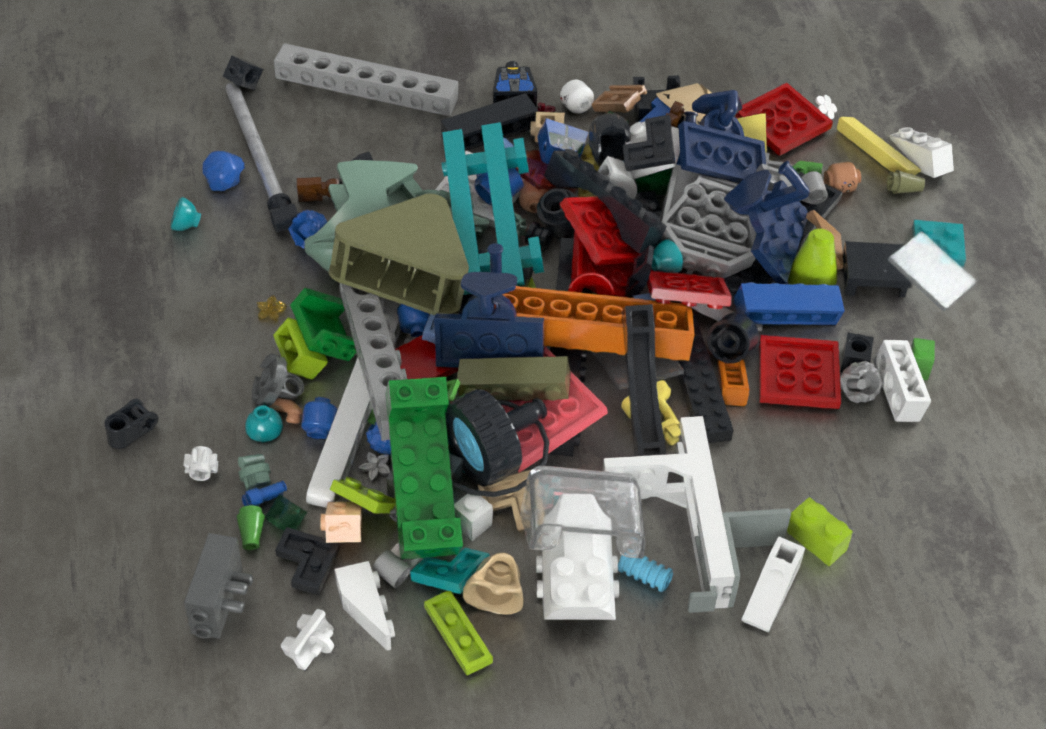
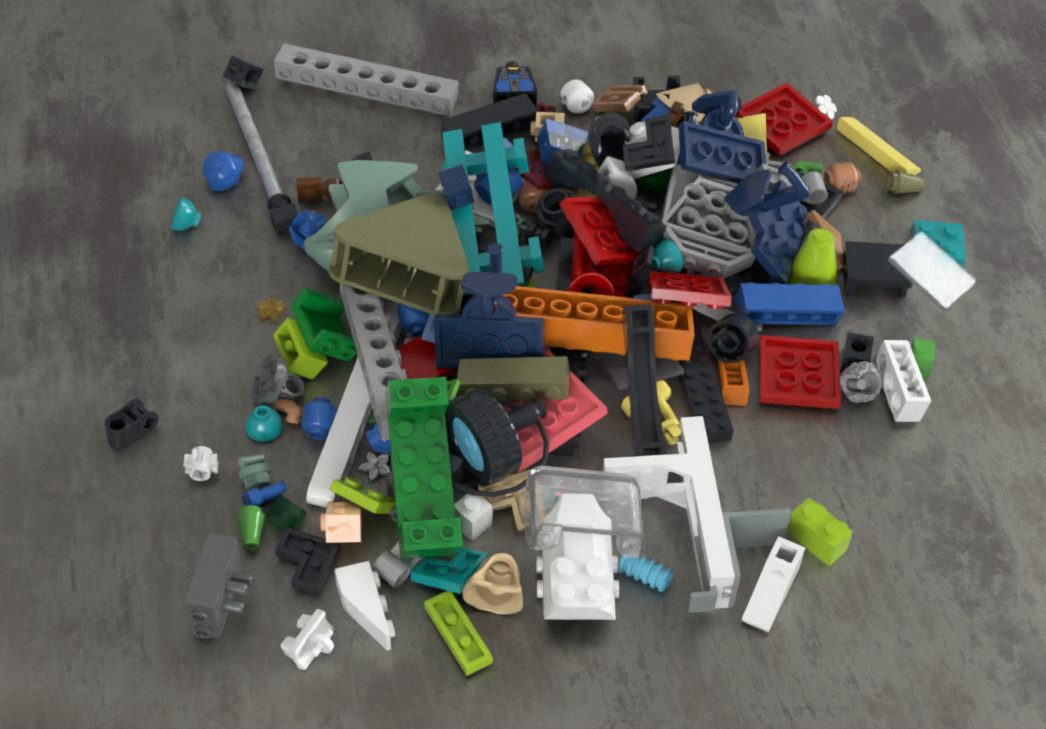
white slope [890,127,954,178] -> none
none -> dark blue brick [438,165,475,210]

